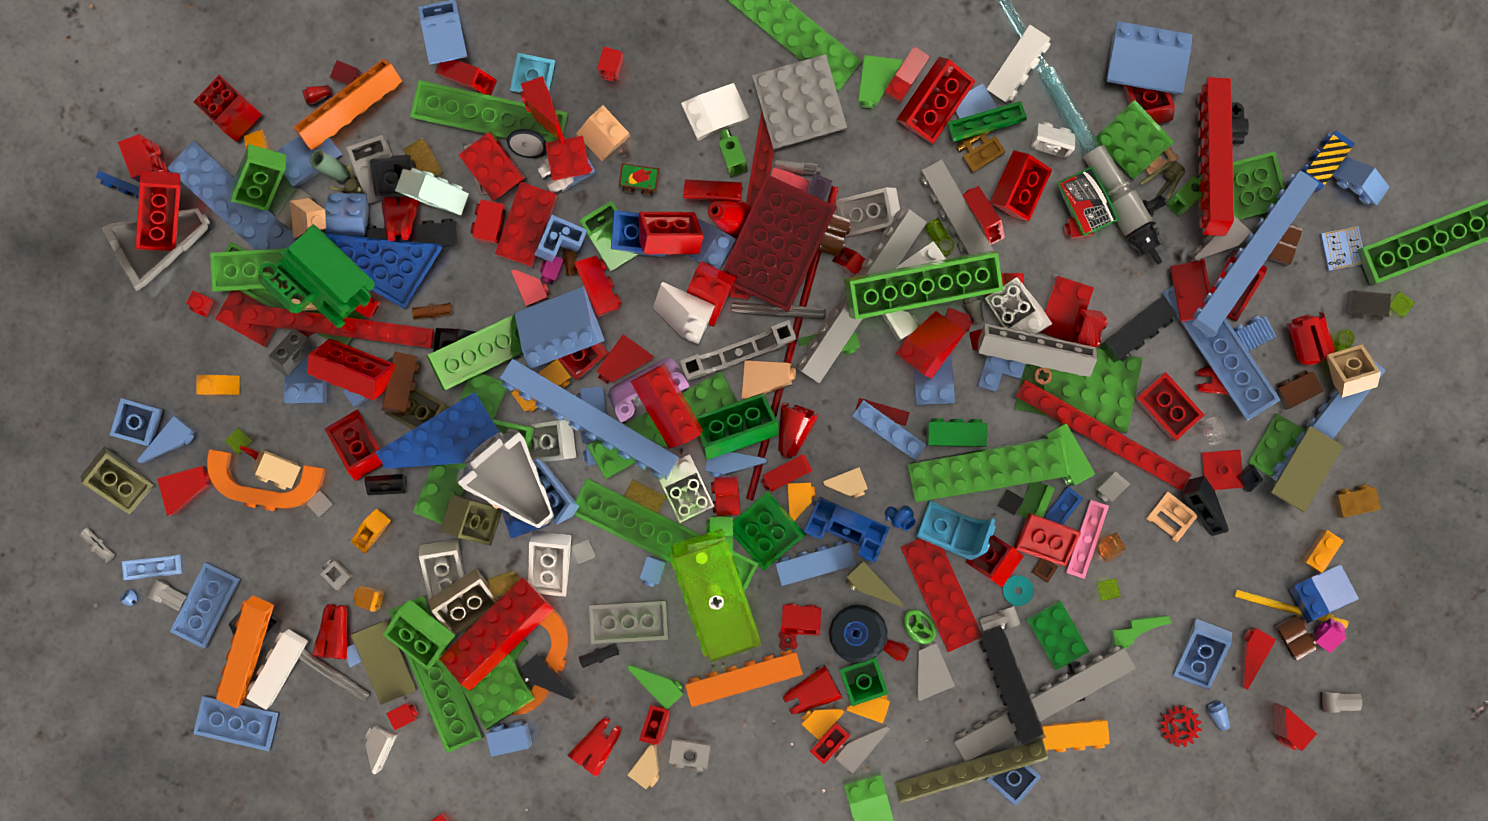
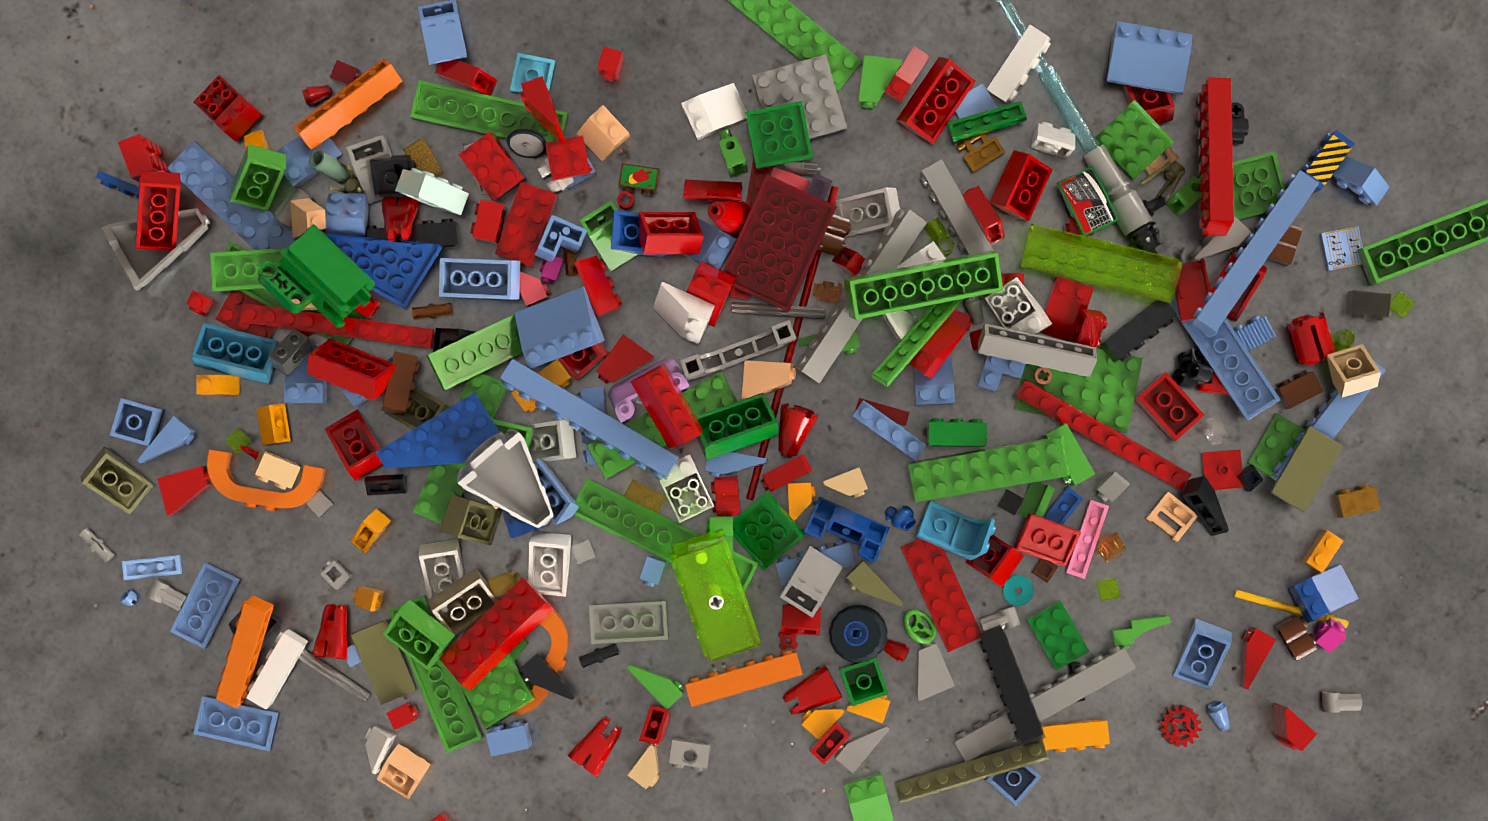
none -> dark azure slope [191,323,278,384]
none -> light orange panel [256,403,291,446]
none -> light nougat slope [377,744,431,800]
none -> light blue brick [439,258,520,299]
none -> red bush [617,191,635,210]
none -> green plate [745,101,813,170]
none -> light grey slope [779,546,843,618]
none -> clear orange brick [813,281,842,304]
none -> bright green tile [871,298,965,387]
none -> clear neon green brick [1020,224,1182,303]
none -> black piece [1172,346,1213,389]

